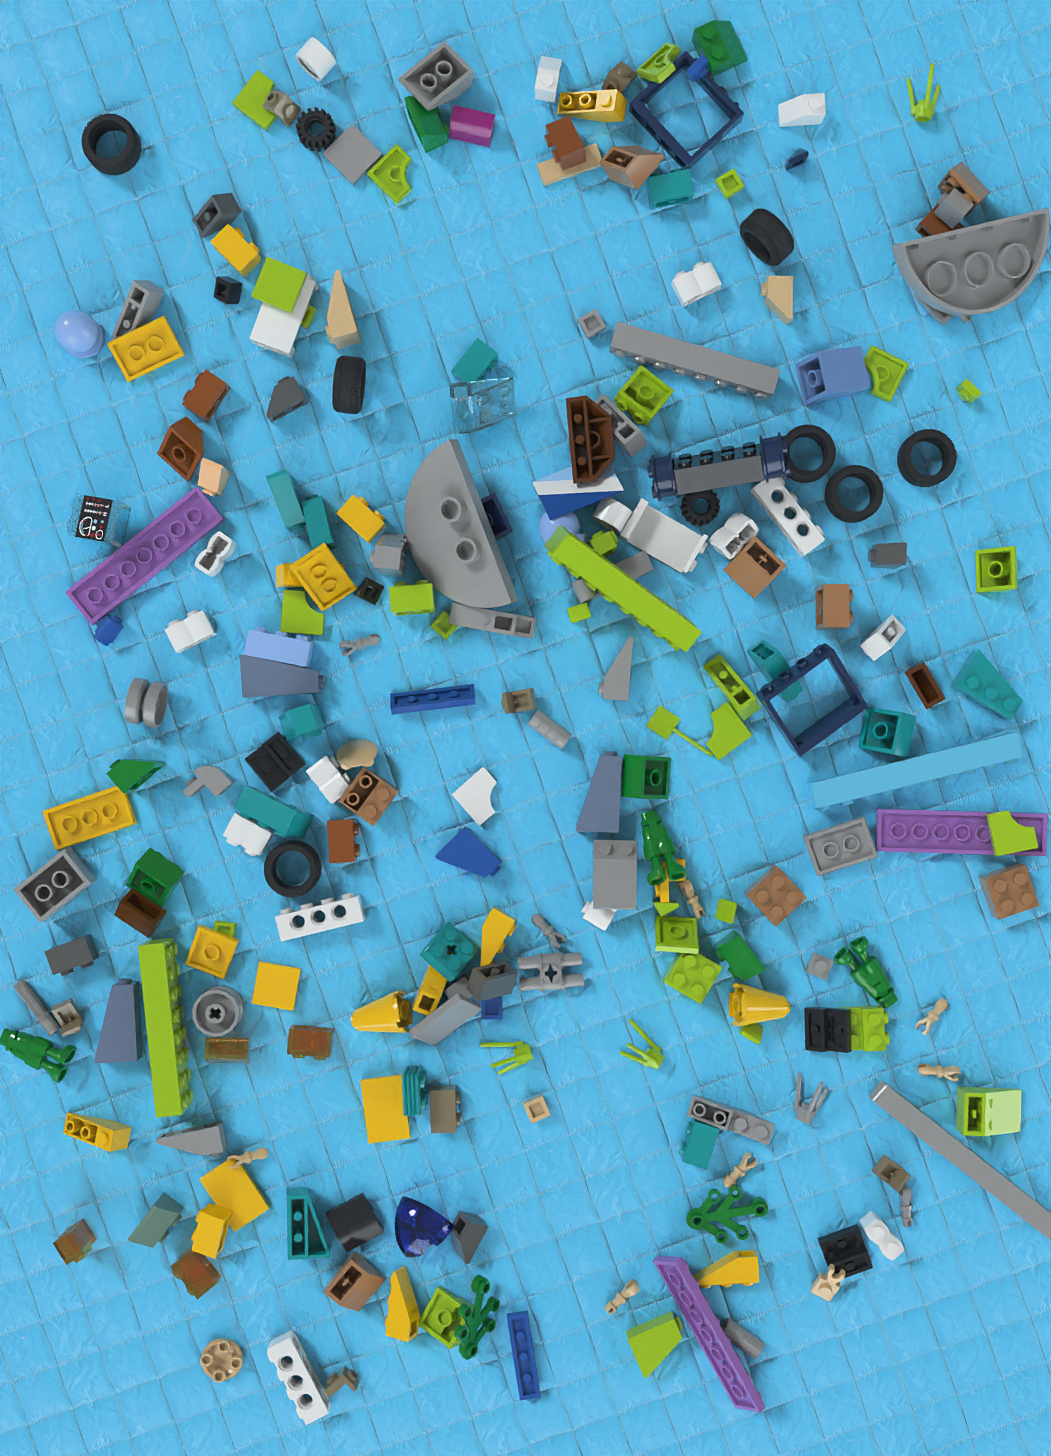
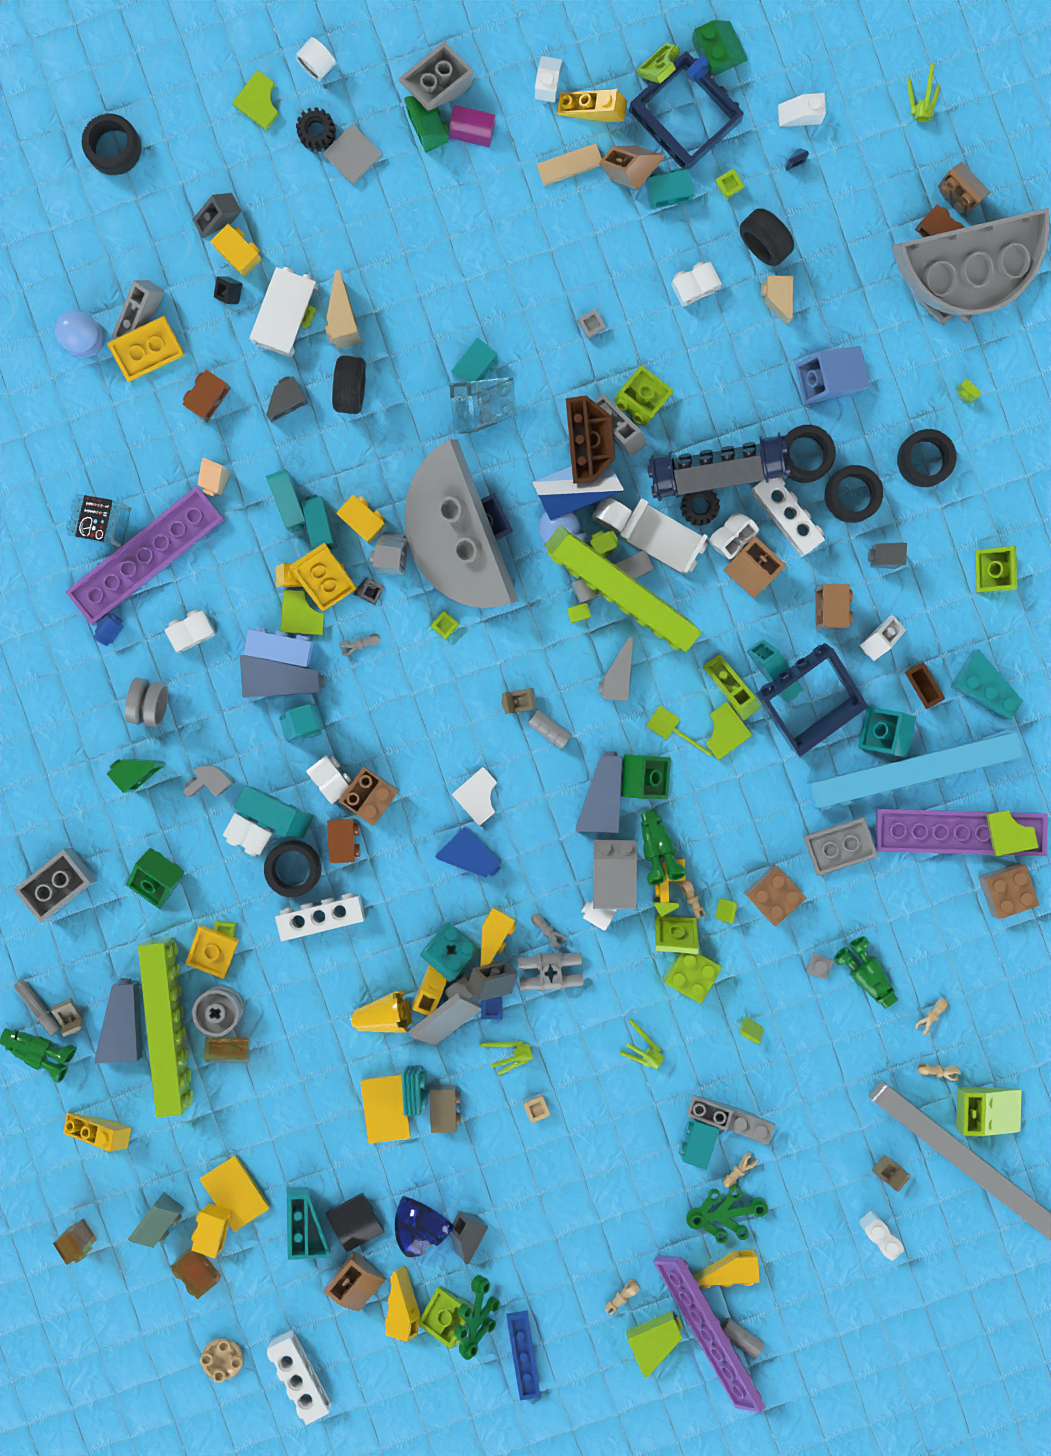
yellow tile [42,786,137,851] -> none
dark grey brick [44,934,99,976] -> none
reddish brown brick [114,888,167,938] -> none
light grey slope [156,1121,228,1157] -> none
dark orange slope [157,416,204,482] -> none
white brick [195,531,237,577] -> none
tan piece [226,1147,269,1169] -> none
black slope [245,732,305,792] -> none
lime tile [251,257,308,314] -> none
yellow tile [252,961,302,1011] -> none
dark tan bracket [263,90,301,127] -> none
clear orange brick [287,1024,334,1060] -> none
dark tan bracket [324,1366,359,1397] -> none
tan dish [336,739,378,770] -> none
lime tile [367,144,412,205] -> none
lime brick [389,580,436,616] -> none
blue plate [390,684,476,715] -> none
light grey slope [448,602,537,639] -> none
dark orange brick [544,116,586,170] -> none
dark tan bracket [601,61,637,94] -> none
light grey brick [609,321,781,400] -> none
green slope [714,930,766,982] -> none
yellow cone [728,983,790,1026] -> none
light grey plant [793,1073,829,1124] -> none
black slope [804,1007,852,1053] -> none
tan plate [811,1264,845,1302] -> none
black slope [817,1224,873,1278] -> none
lime plate [838,1005,890,1052] -> none
lime tile [864,345,909,403] -> none
light grey piece [898,1185,913,1228] -> none
light grey brick [933,188,974,229] -> none

